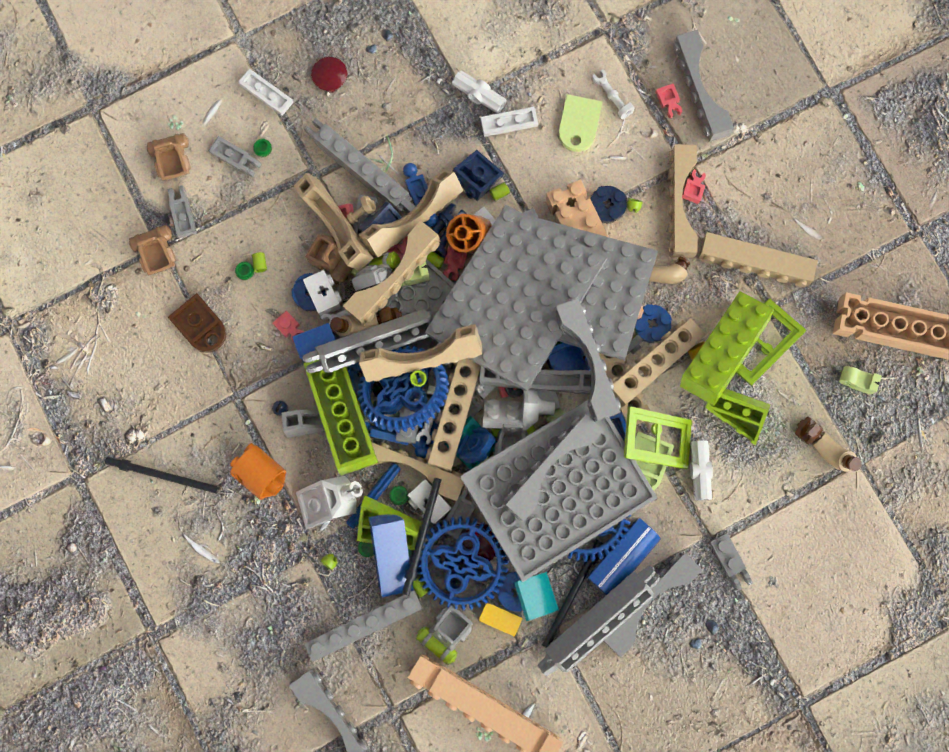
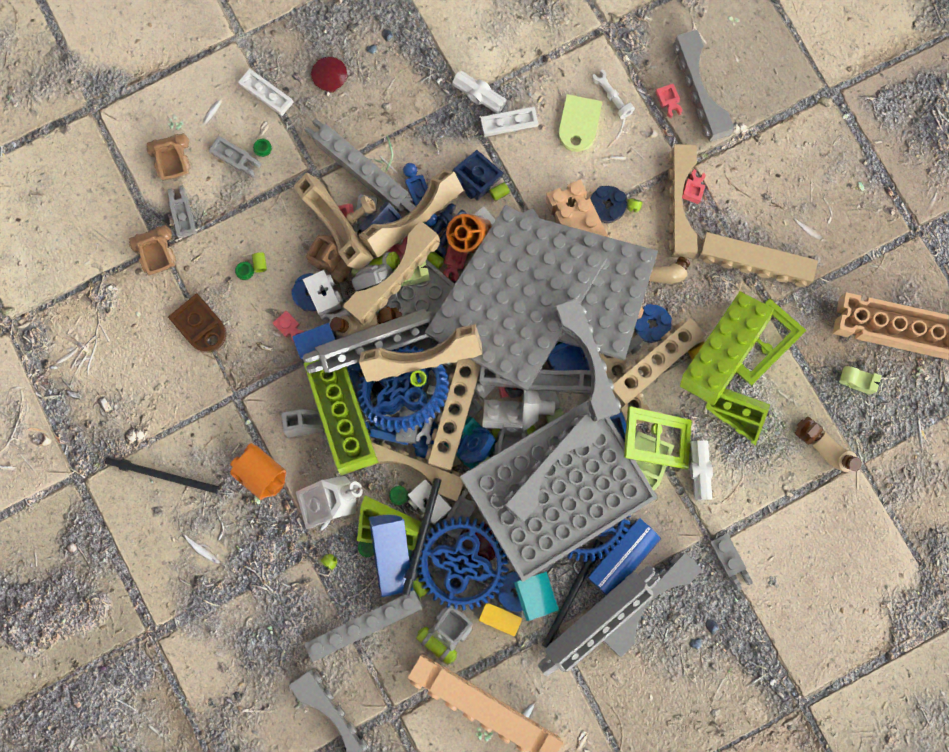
dark blue hinge [272,400,288,416] -> none
blue axle [346,463,401,529] -> none

